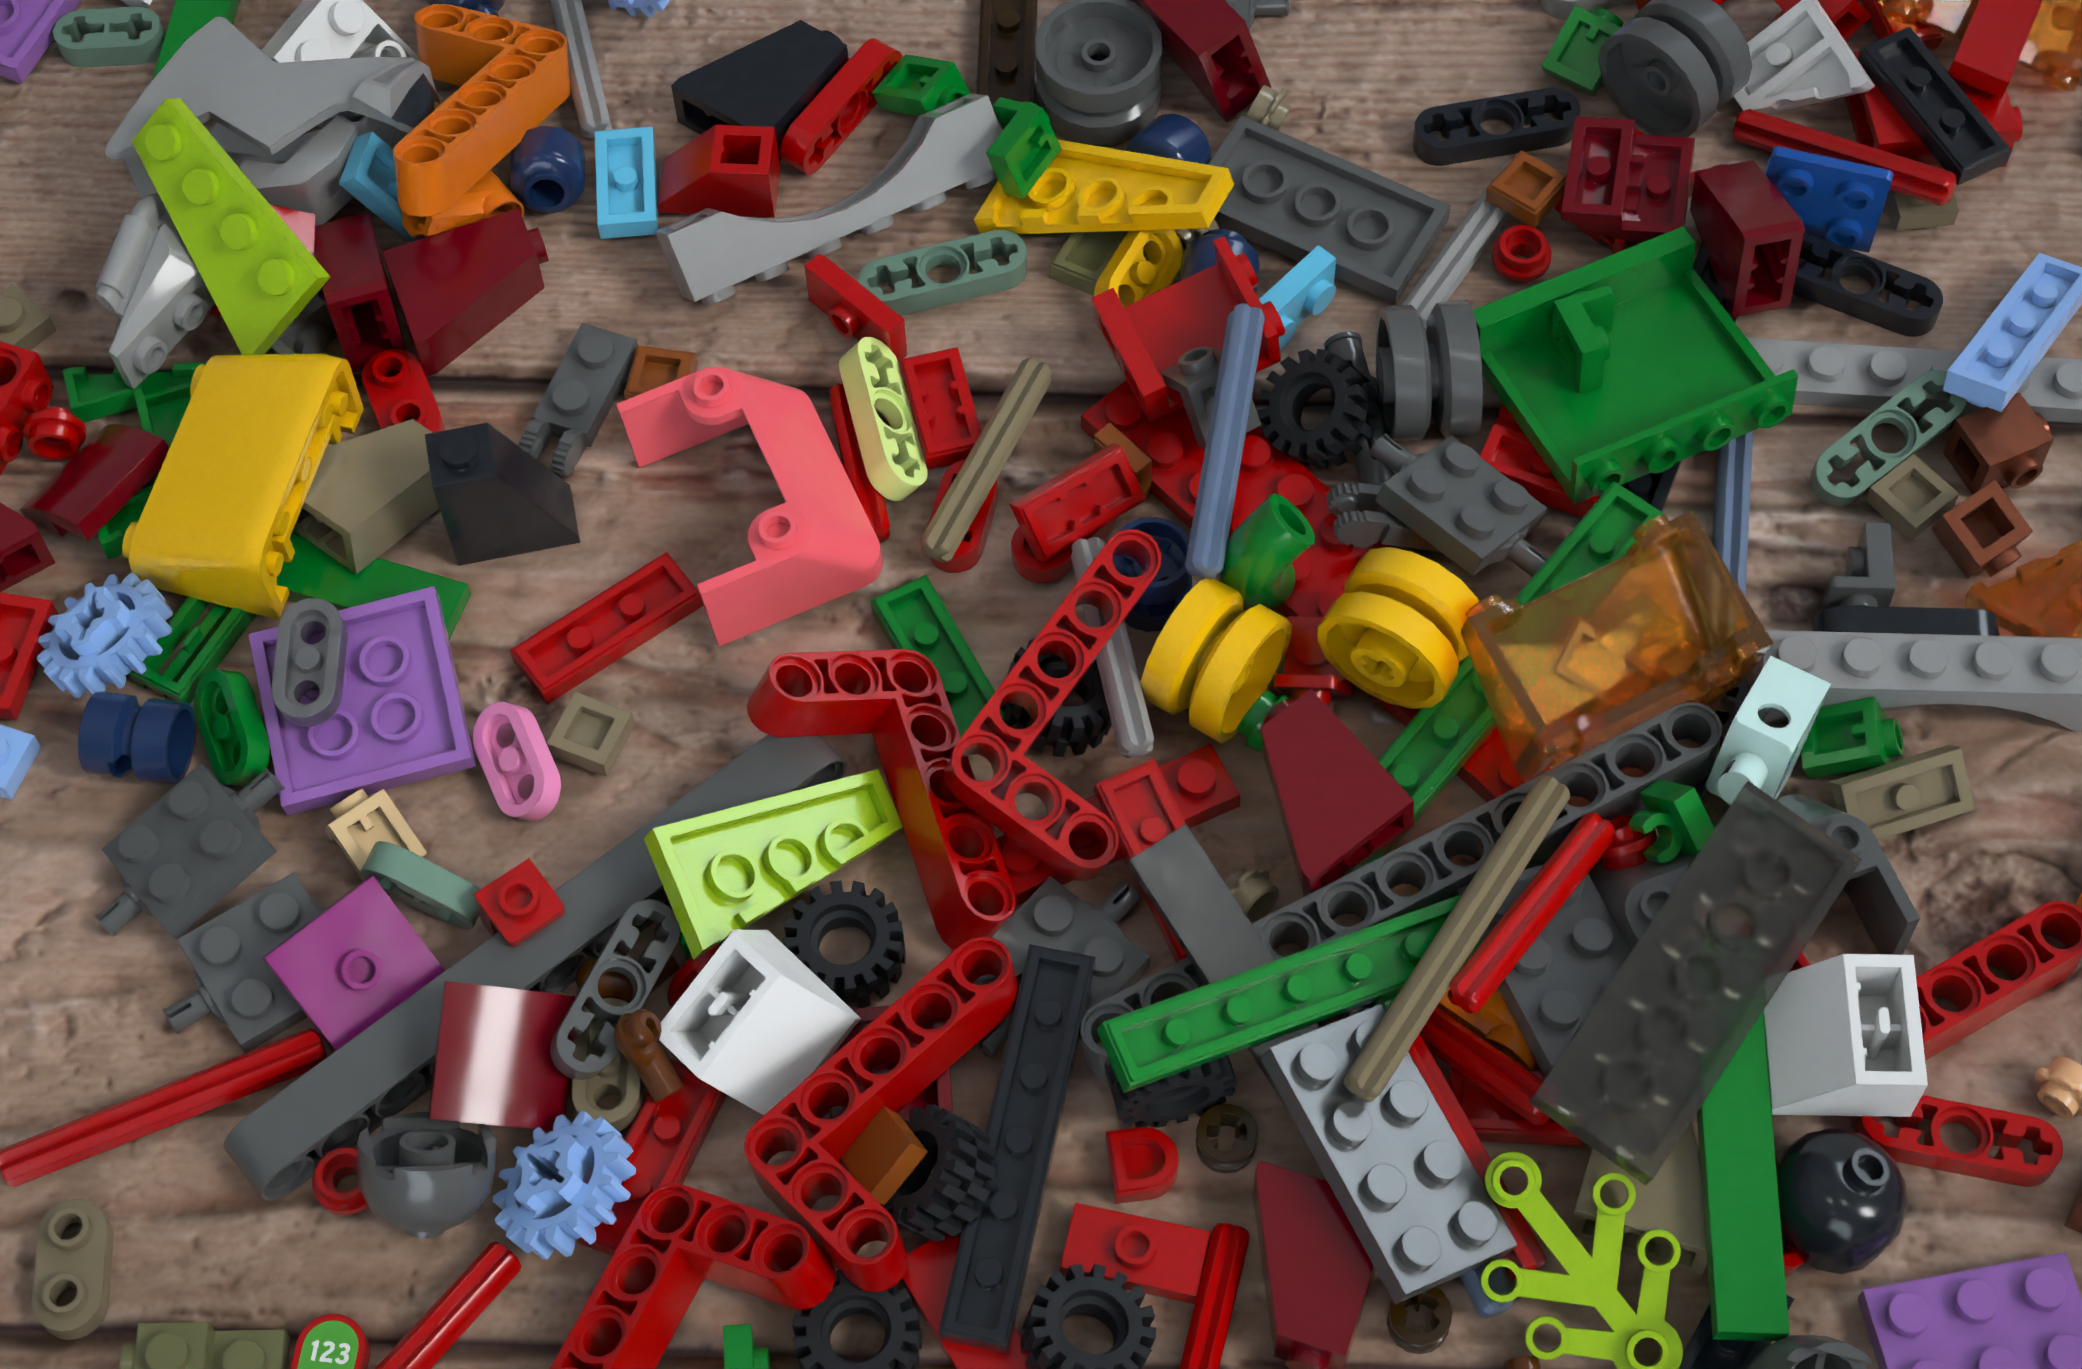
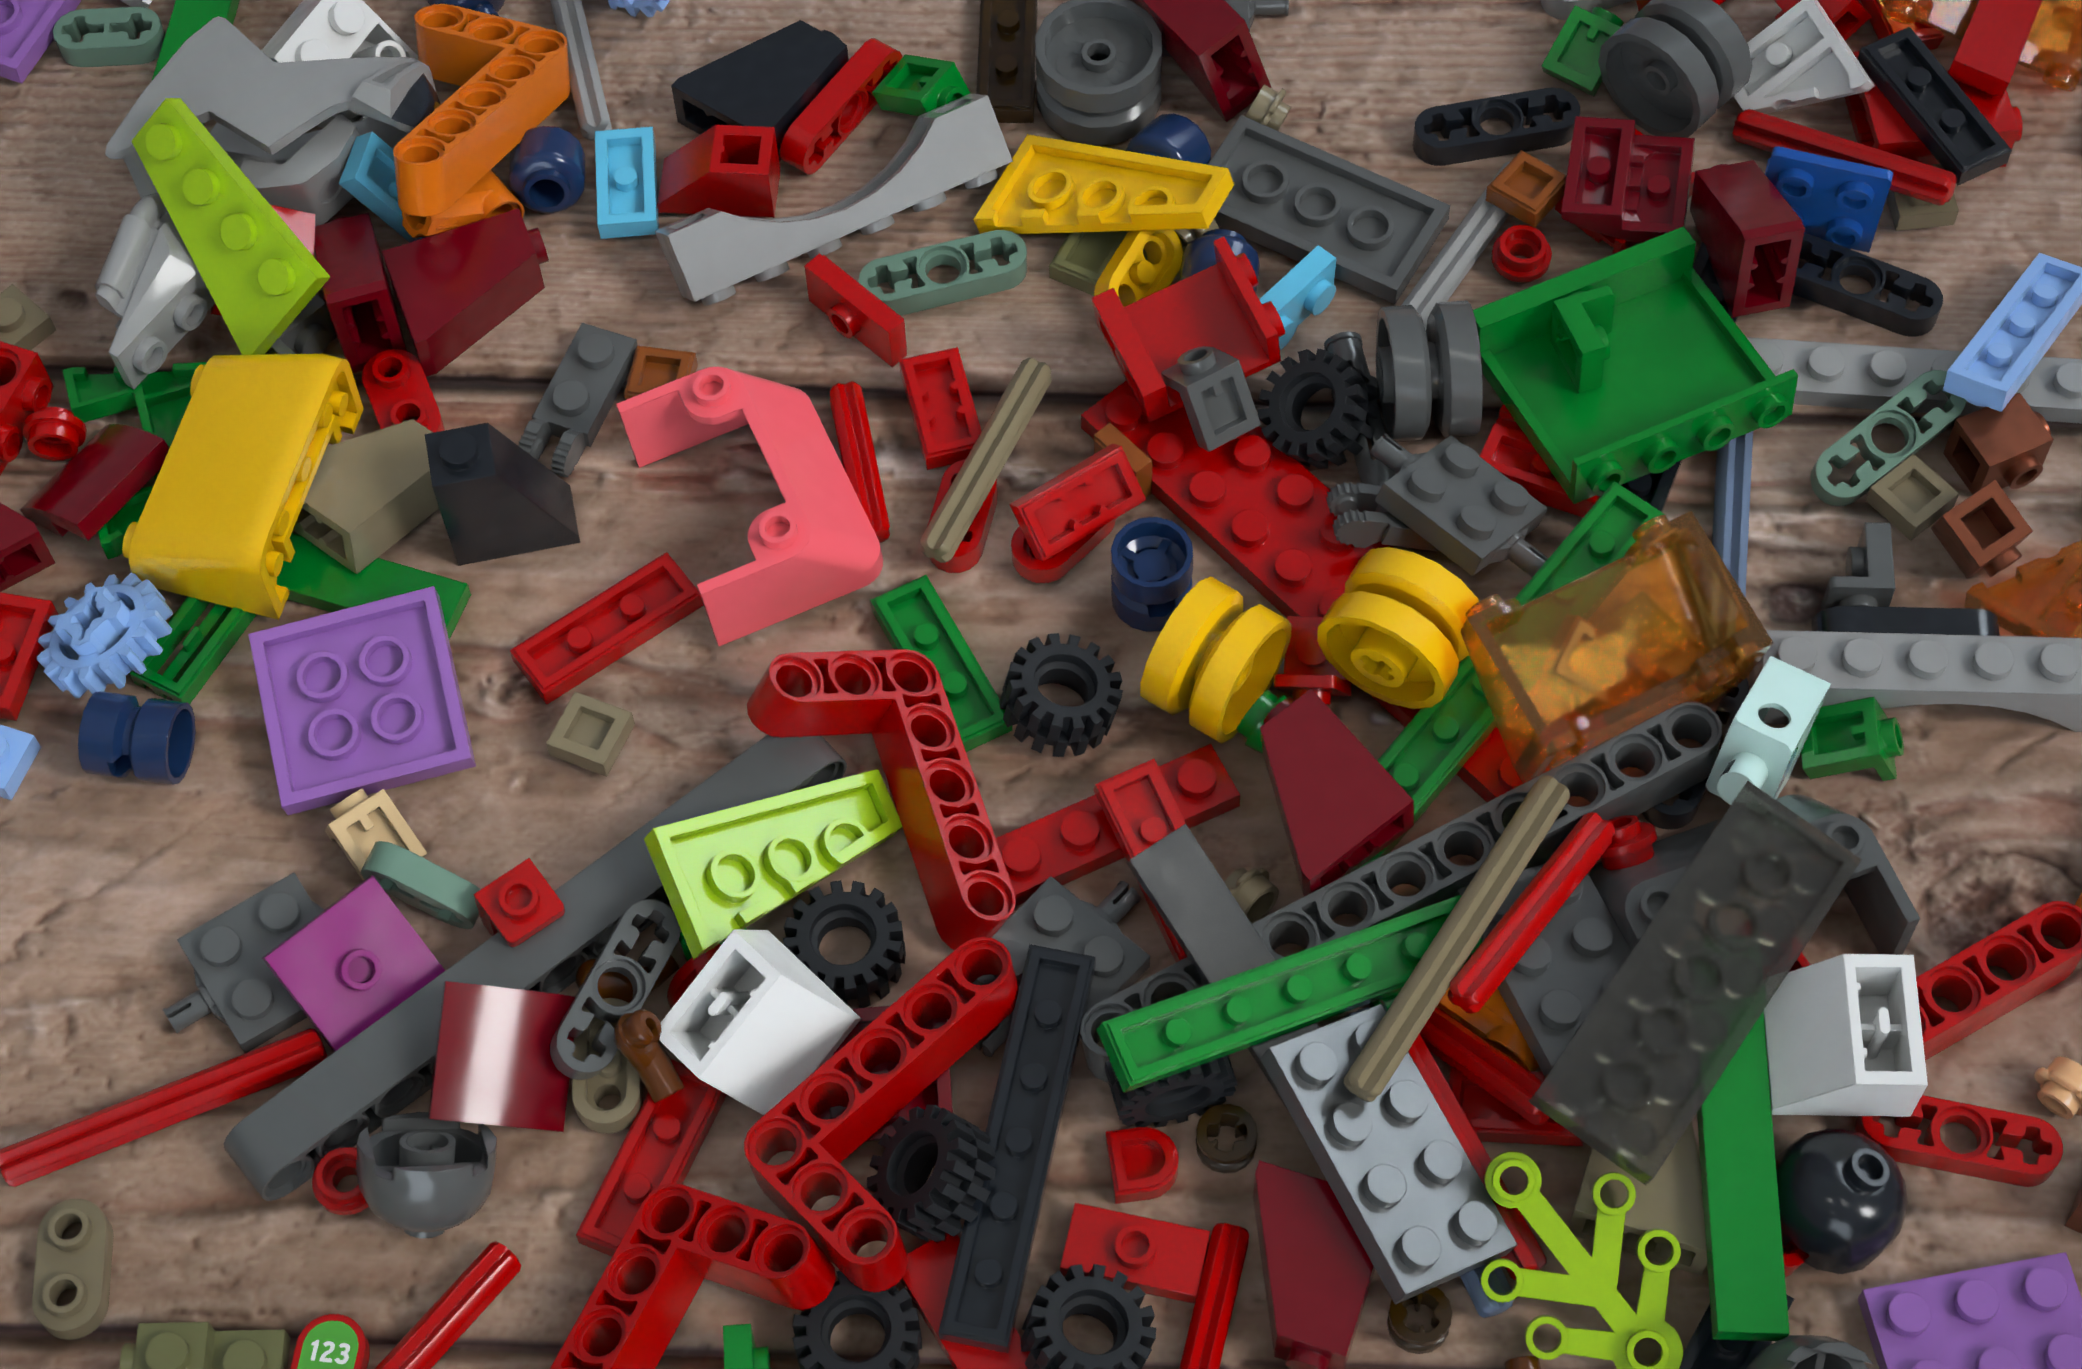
dark grey plate [95,763,285,939] -> none
green plate [194,669,272,786] -> none
flat silver plate [272,598,348,727] -> none
bright pink plate [473,702,561,821] -> none
light blue gear [493,1111,636,1260] -> none
yellowish green beam [839,337,928,501] -> none
dark orange tile [841,1106,927,1206] -> none
red beam [944,529,1161,881] -> none
green bracket [986,97,1061,199] -> none
light grey axle [1071,537,1154,758] -> none
sand blue axle [1185,303,1265,580] -> none
green cylinder [1219,494,1315,609] -> none
green tile [1629,779,1722,863] -> none
dark tan plate [1830,744,1975,841] -> none

